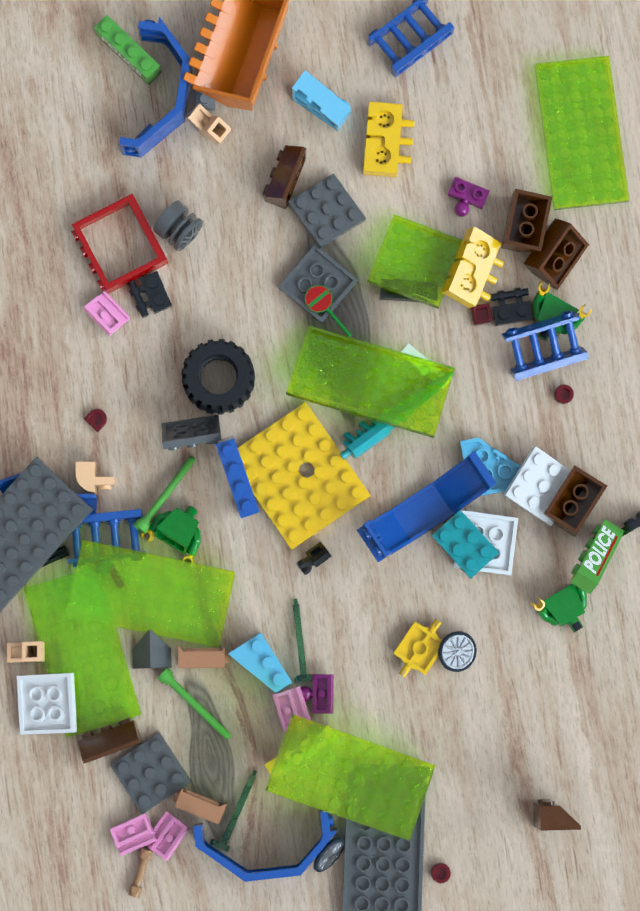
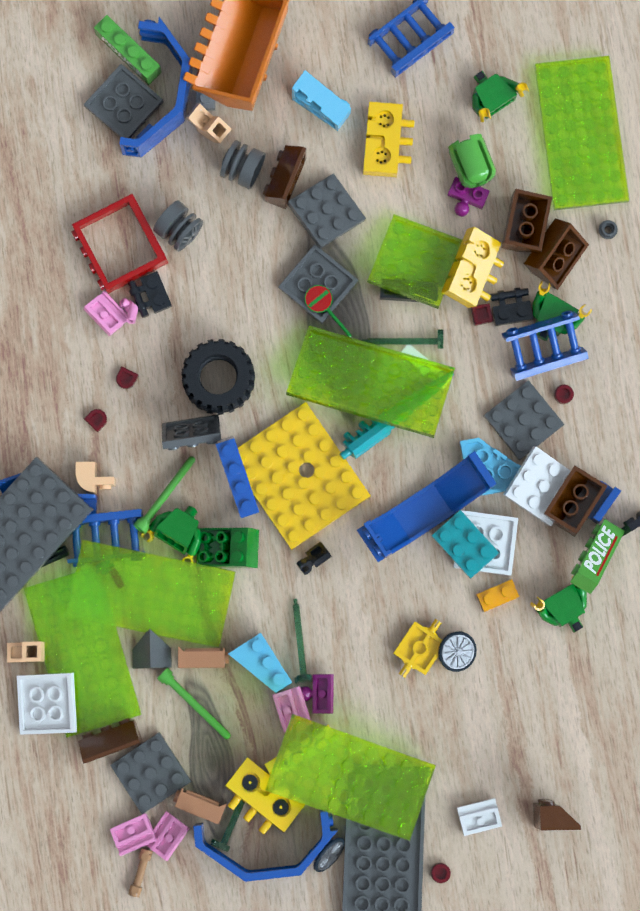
none -> dark grey plate [84,64,164,138]
none -> dark red tile [116,366,139,389]
none -> bright pink arm [119,298,138,324]
none -> green slope [196,528,259,568]
none -> dark grey wheel [220,140,266,189]
none -> yellow piece [225,757,306,835]
none -> clear green piece [362,329,443,349]
none -> bright green cylinder [448,134,496,188]
none -> white plate [457,798,502,836]
none -> torso [472,71,529,122]
none -> light orange plate [476,579,520,612]
none -> dark grey plate [484,380,565,460]
none -> blue panel [588,481,621,524]
none -> dark grey plate [599,220,618,239]

